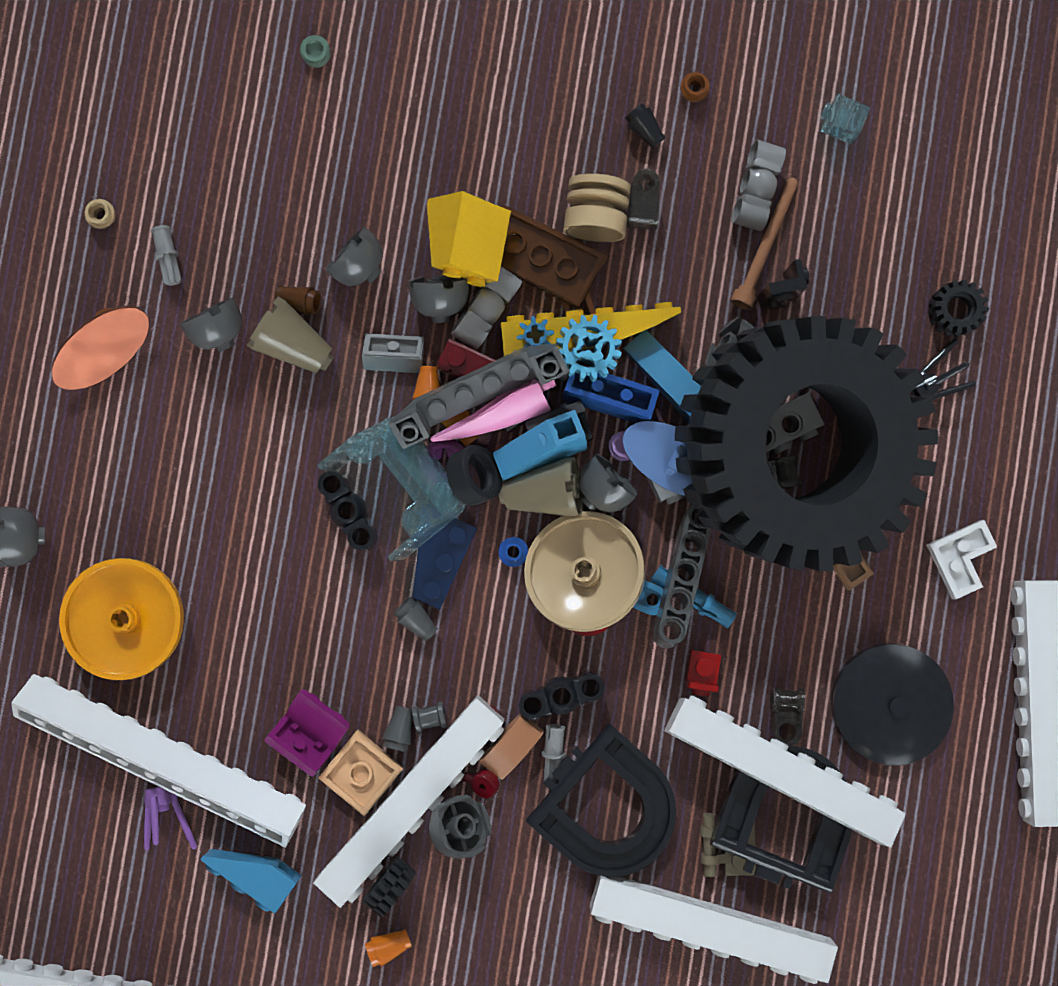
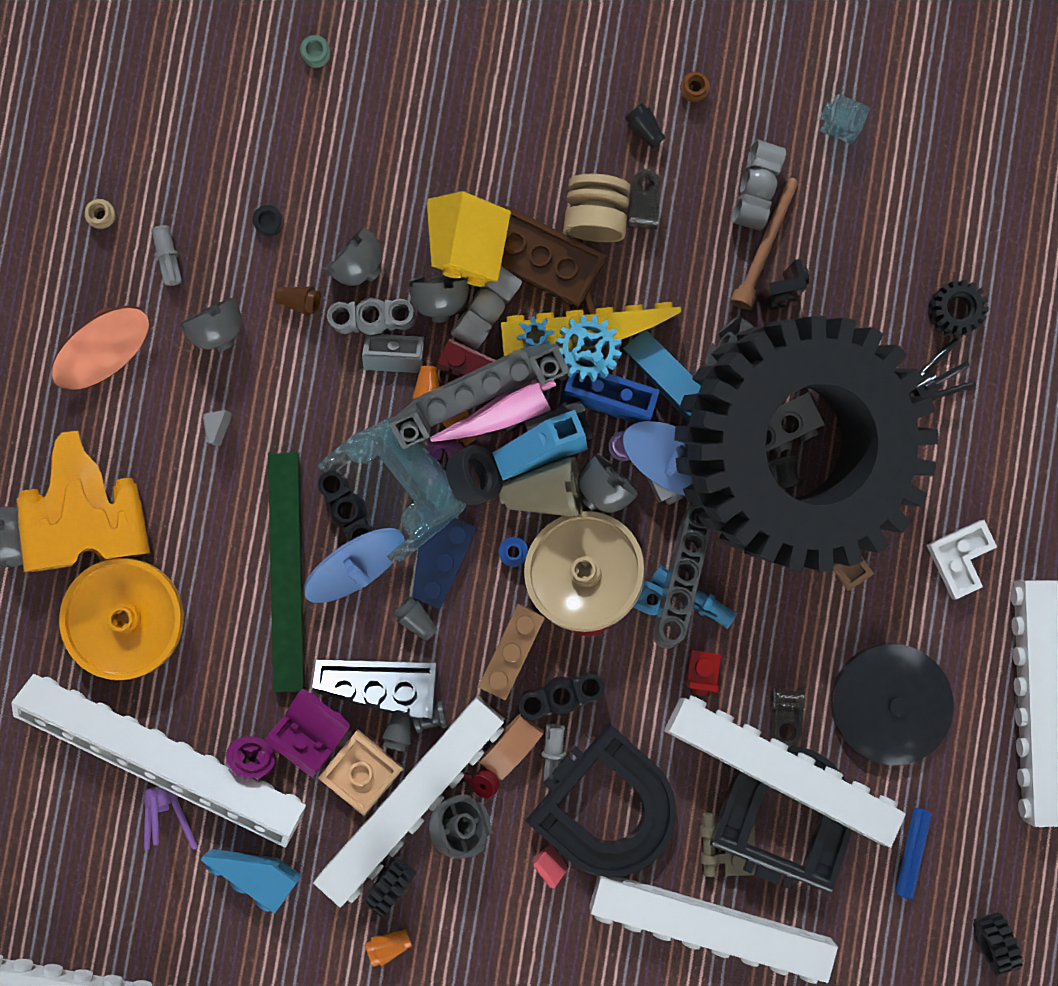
dark tan cone [247,296,334,373] -> none
none -> light orange rock [16,431,151,572]
none -> light grey slope [203,410,232,446]
none -> magenta gear [226,736,275,781]
none -> black tile [253,205,284,237]
none -> dark green tile [268,452,305,692]
none -> medium blue shield [304,528,405,603]
none -> wing [313,660,437,724]
none -> light grey piece [327,298,416,335]
none -> medium nougat brick [478,603,545,700]
none -> coral slope [533,845,568,889]
none -> blue axle [895,808,932,899]
none -> black tyre [973,912,1023,975]

